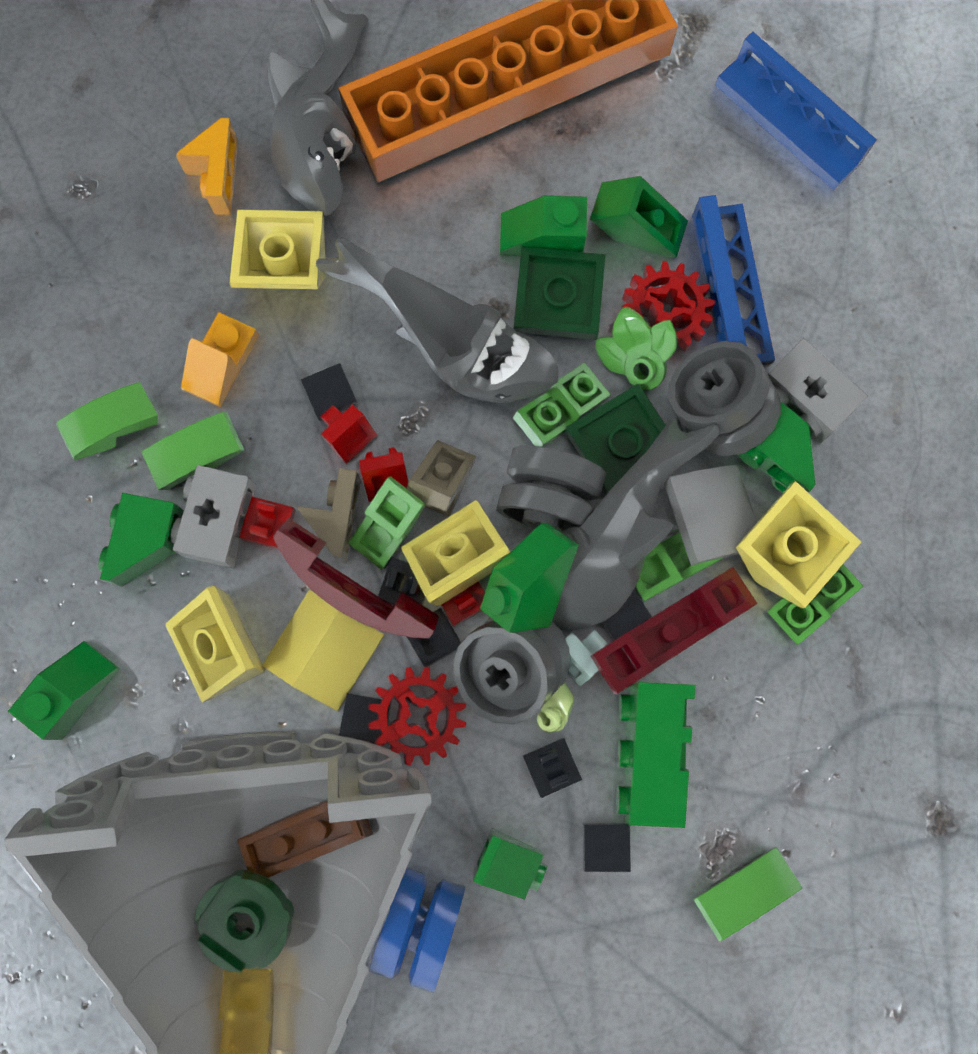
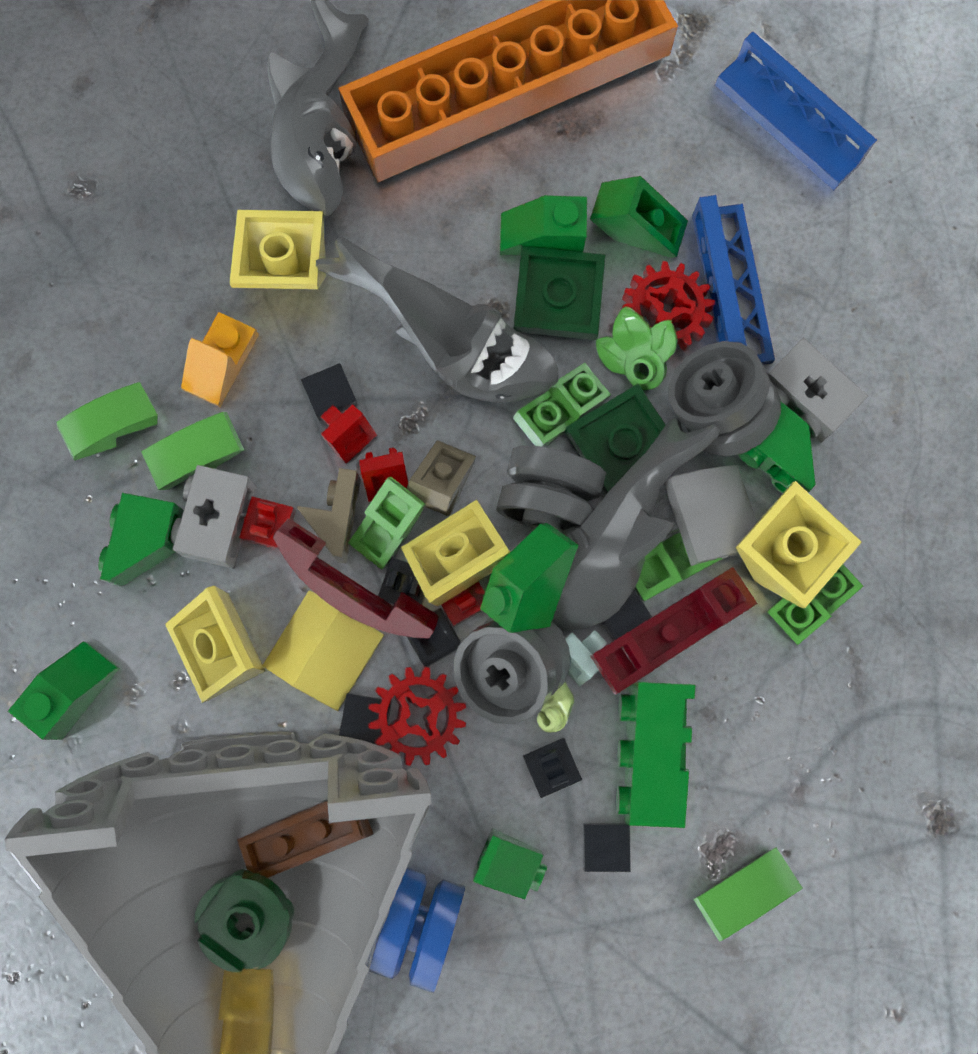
light orange slope [176,118,238,215] -> none

